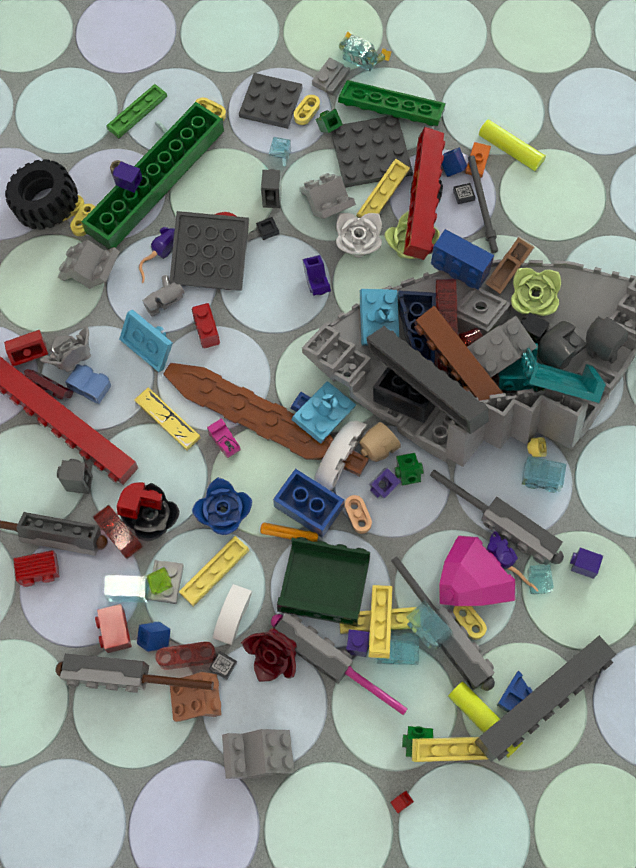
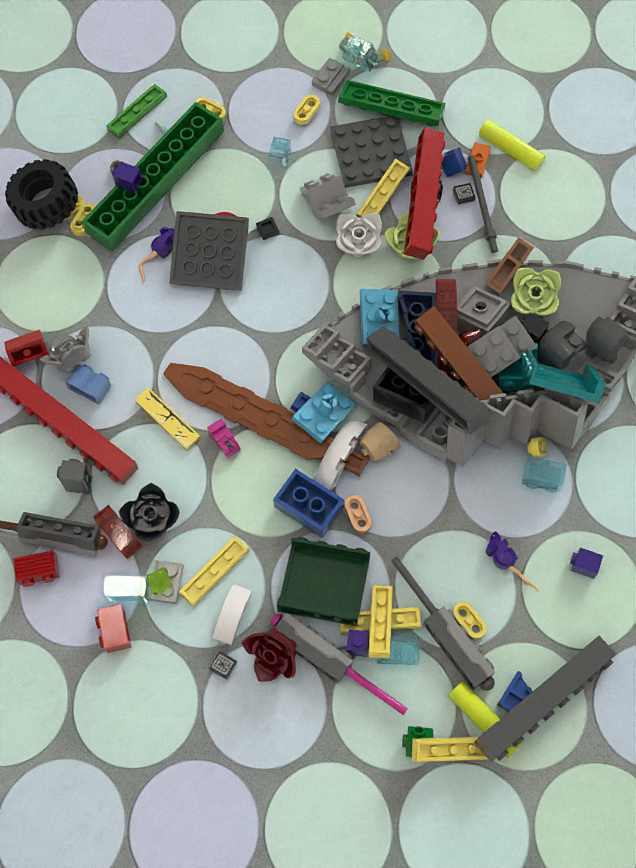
dark red hinge [24,369,74,400] -> none
piece [55,653,214,693] -> none
light grey bracket [58,239,120,289] -> none
red brick [116,482,163,519] -> none
medium azure plate [119,309,173,372] -> none
blue panel [137,622,171,652] -> none
light grey piece [142,275,184,317] -> none
clear red beam [155,642,217,670] -> none
nougat bracket [170,672,221,722] -> none
red brick [191,303,220,349] -> none
blue brick [192,477,252,535] -> none
light grey bracket [222,729,294,779] -> none
dark grey plate [239,73,303,129] -> none
light orange axle [260,522,319,542] -> none
dark grey brick [261,169,282,208] -> none
dark purple brick [302,255,331,296] -> none
green brick [315,109,343,133] -> none
dark purple brick [369,468,401,498] -> none
red piece [390,791,414,813] -> none
green brick [394,453,424,486] -> none
clear light blue brick [407,601,454,650] -> none
piece [430,470,564,566] -> none
blue brick [431,229,494,290] -> none
dark pink brick [439,535,516,606] -> none
clear light blue panel [527,565,554,594] -> none

